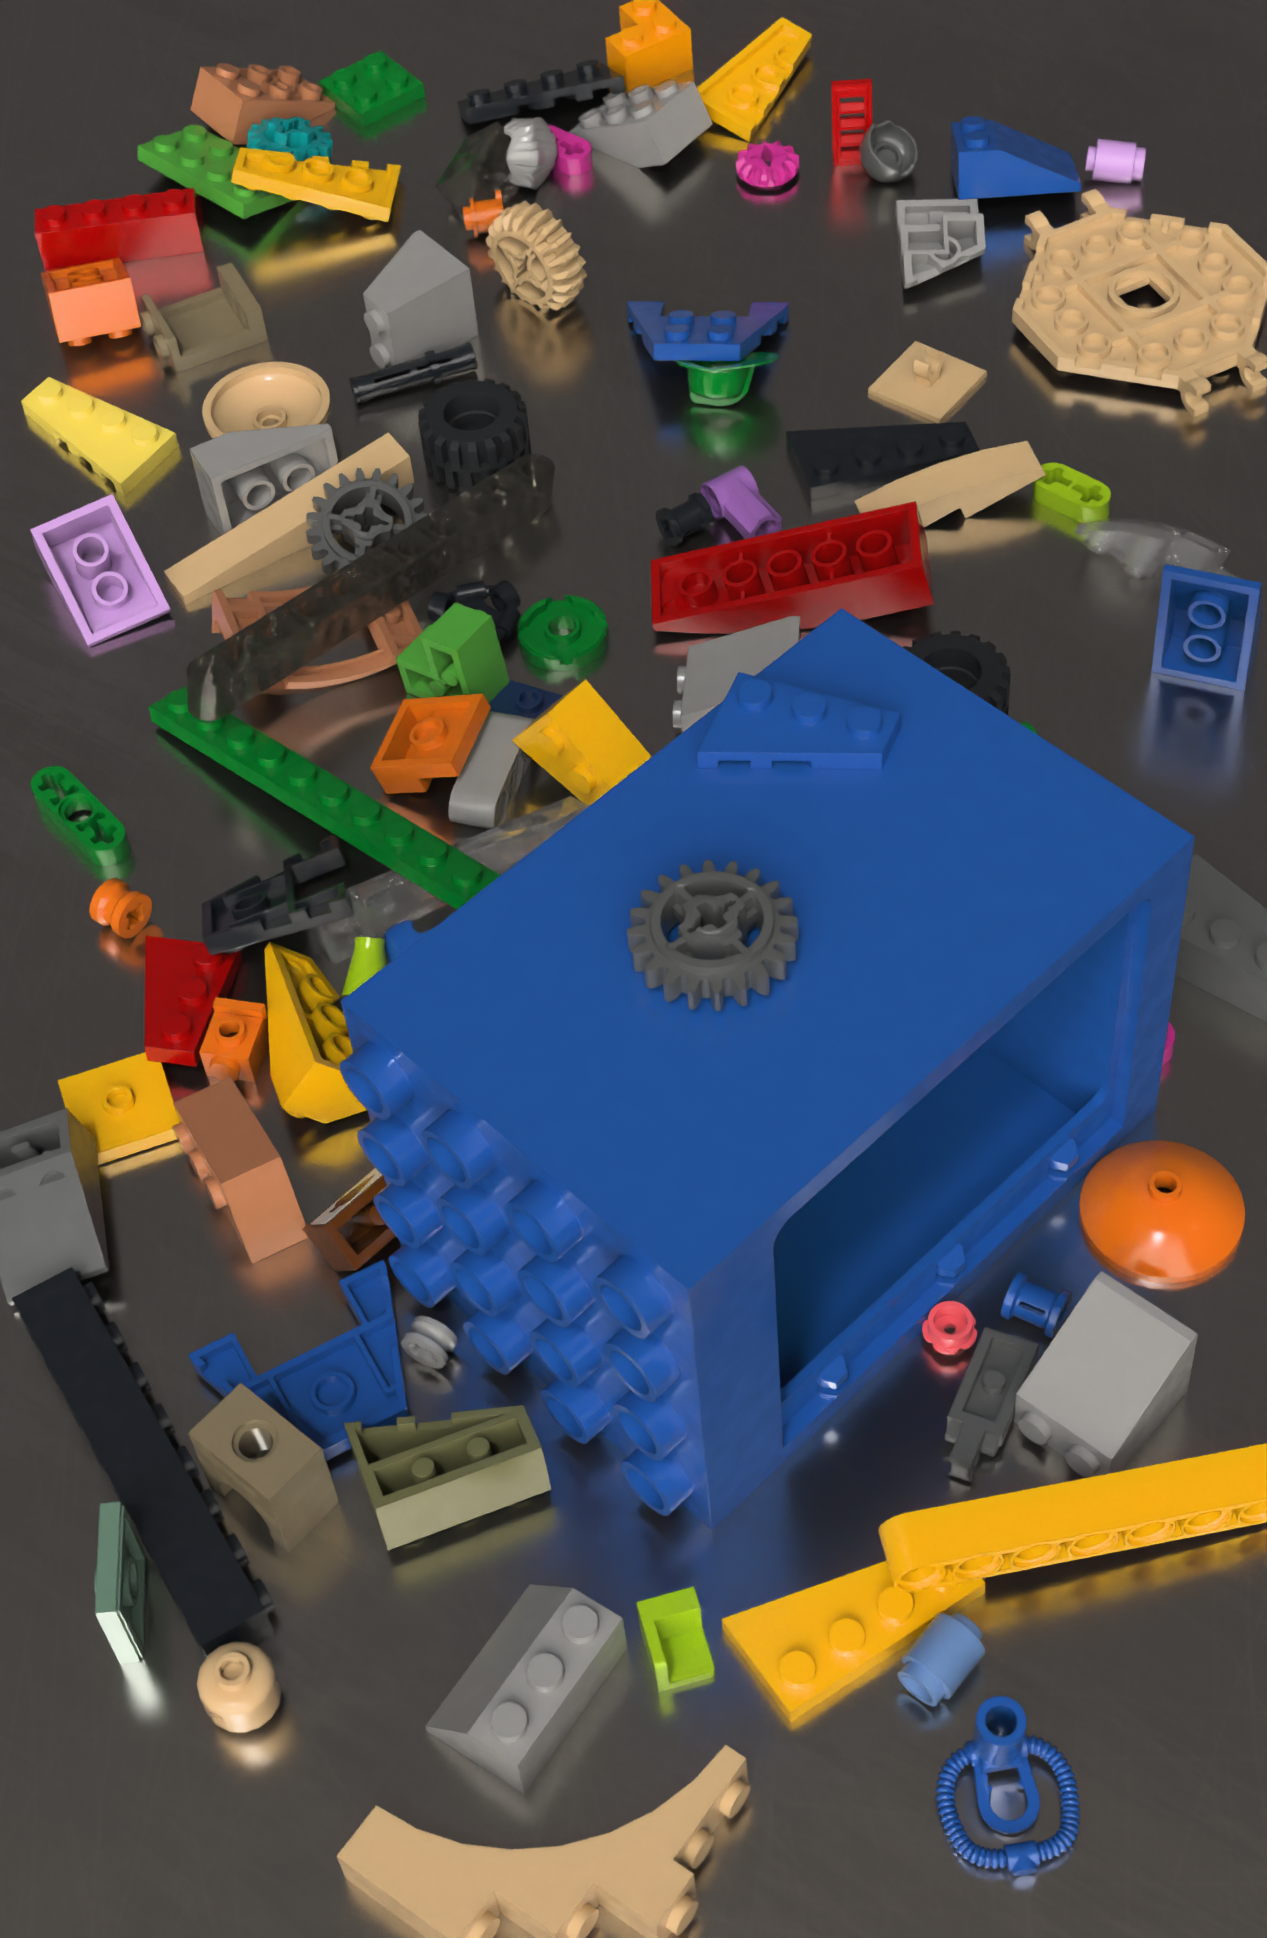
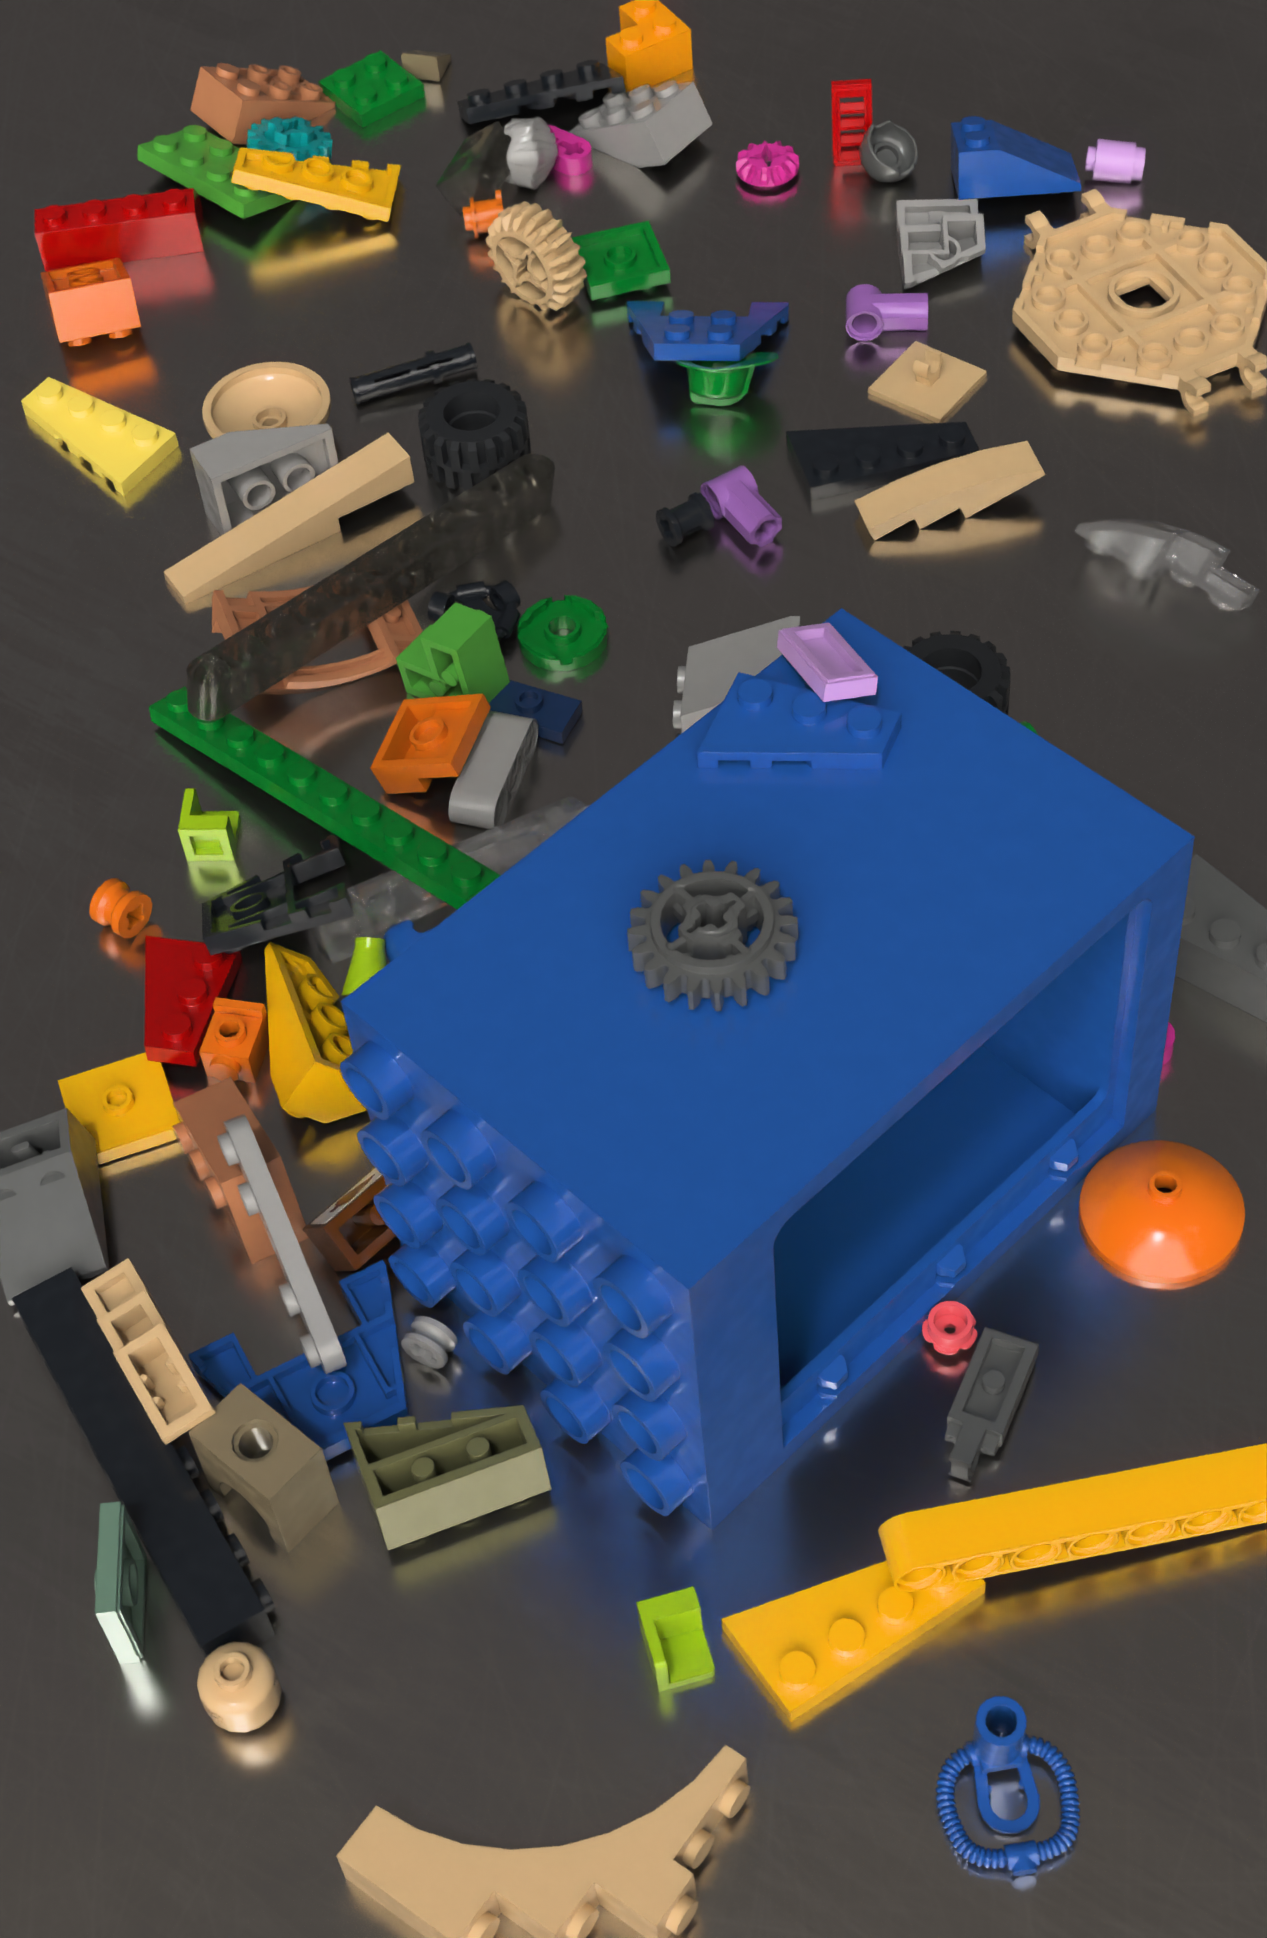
lavender slope [30,494,171,648] -> none
green beam [30,766,130,866] -> none
dark tan panel [138,262,268,373] -> none
dark grey gear [306,468,429,581] -> none
light grey slope [363,230,479,369] -> none
light grey slope [425,1584,628,1794] -> none
yellow wedge [511,679,652,807] -> none
red slope [651,501,934,634] -> none
yellow wing [697,17,812,143] -> none
medium blue brick [897,1613,985,1706] -> none
blue bush [1001,1271,1072,1339] -> none
light grey slope [1014,1271,1198,1478] -> none
lime beam [1032,462,1111,524] -> none
blue slope [1151,564,1262,691] -> none
none -> tan slope [81,1258,216,1445]
none -> lime panel [178,788,241,861]
none -> light grey piece [217,1114,347,1374]
none -> dark tan slope [401,50,451,81]
none -> green plate [571,220,671,300]
none -> lavender tile [777,623,878,702]
none -> medium lavender piece [845,284,928,341]

